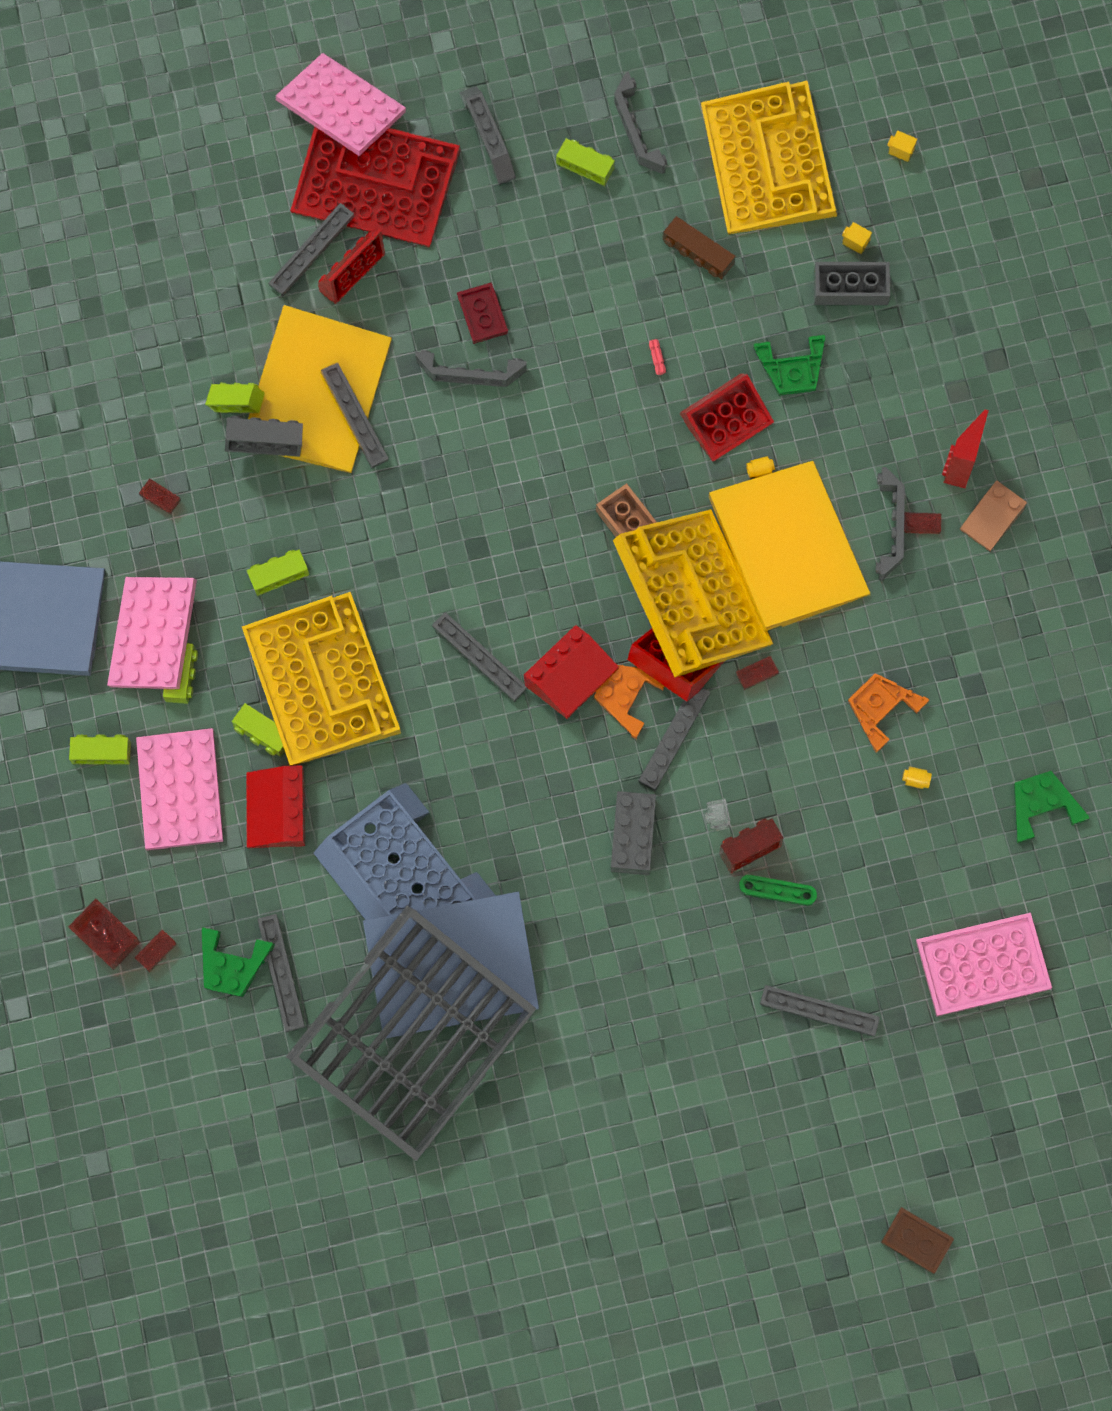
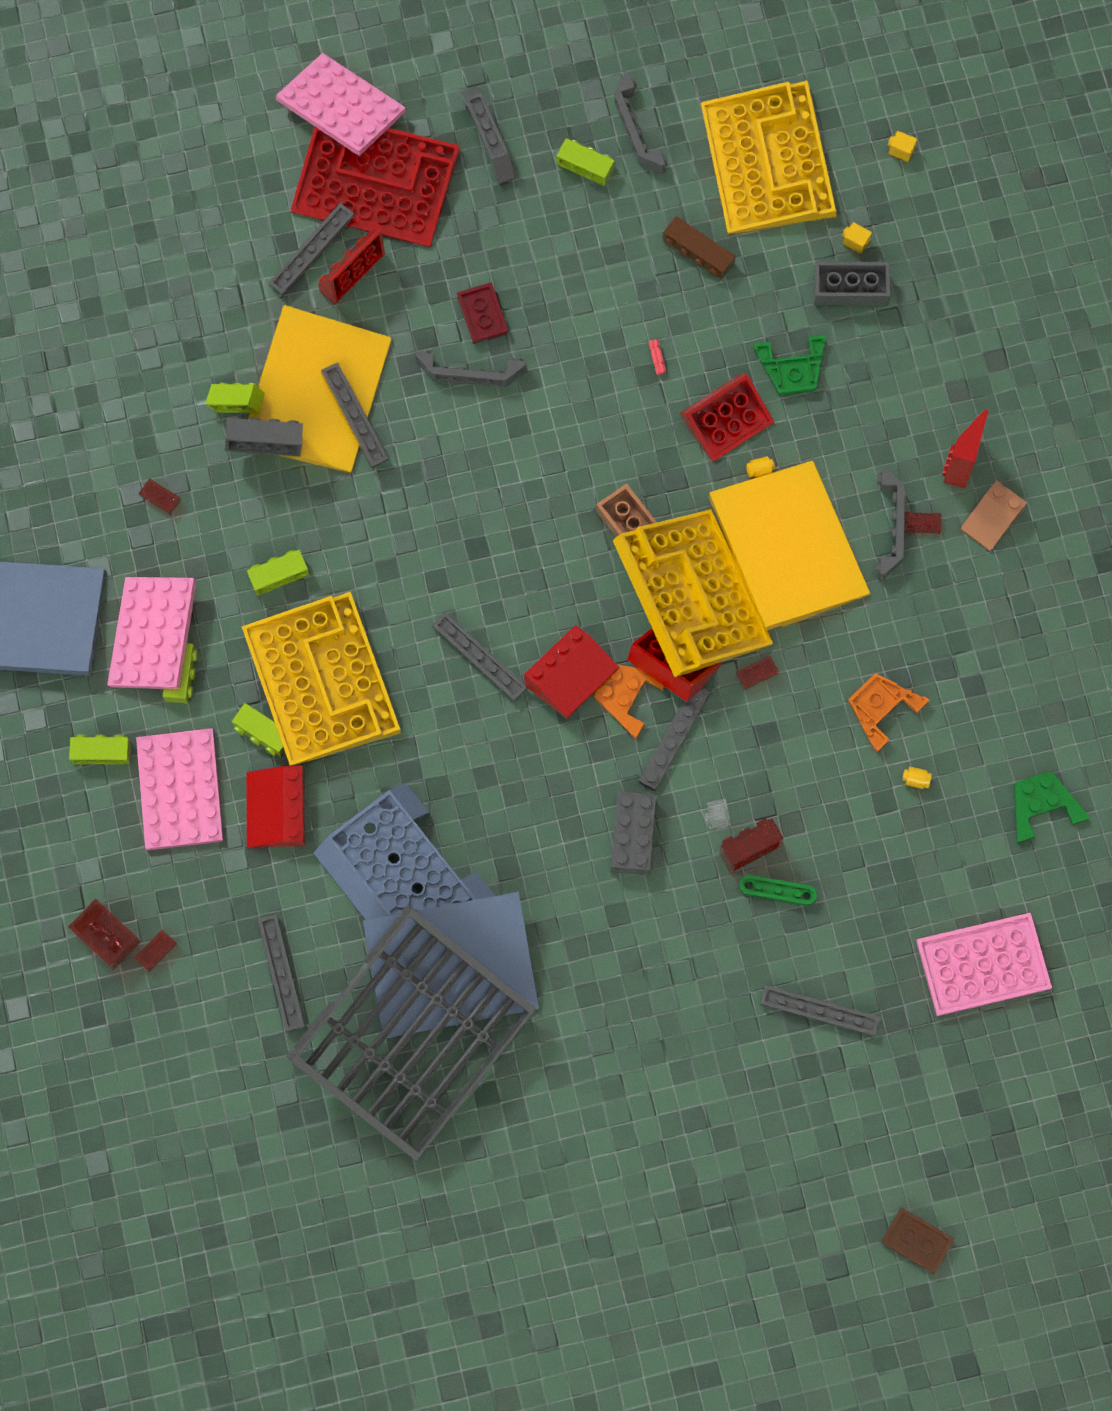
green wing [202,927,275,997] -> none

